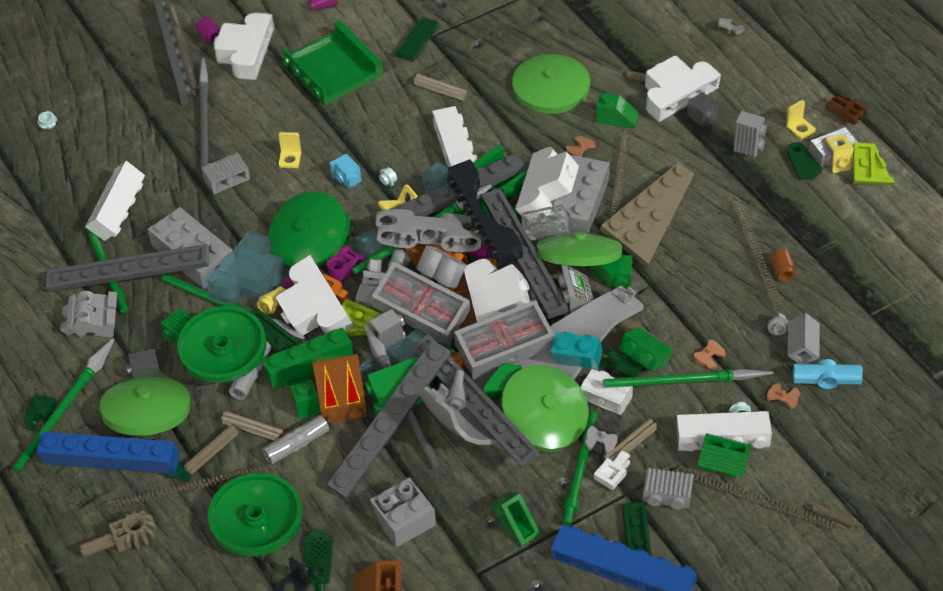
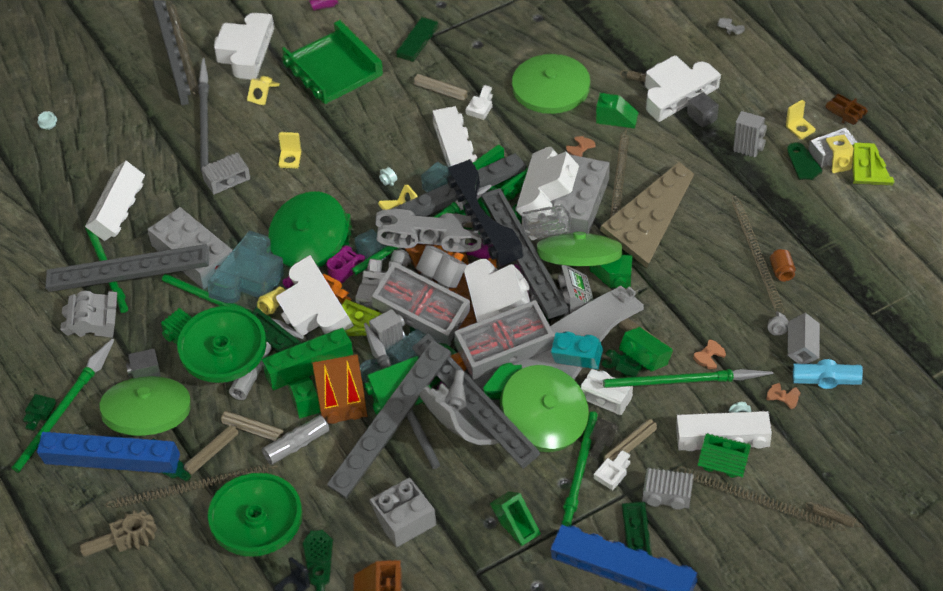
magenta brick [195,17,221,44] -> none
medium azure brick [330,154,361,188] -> none
light grey piece [585,426,618,454] -> none
none -> light yellow bracket [247,76,280,105]
none -> white plate [466,85,493,120]

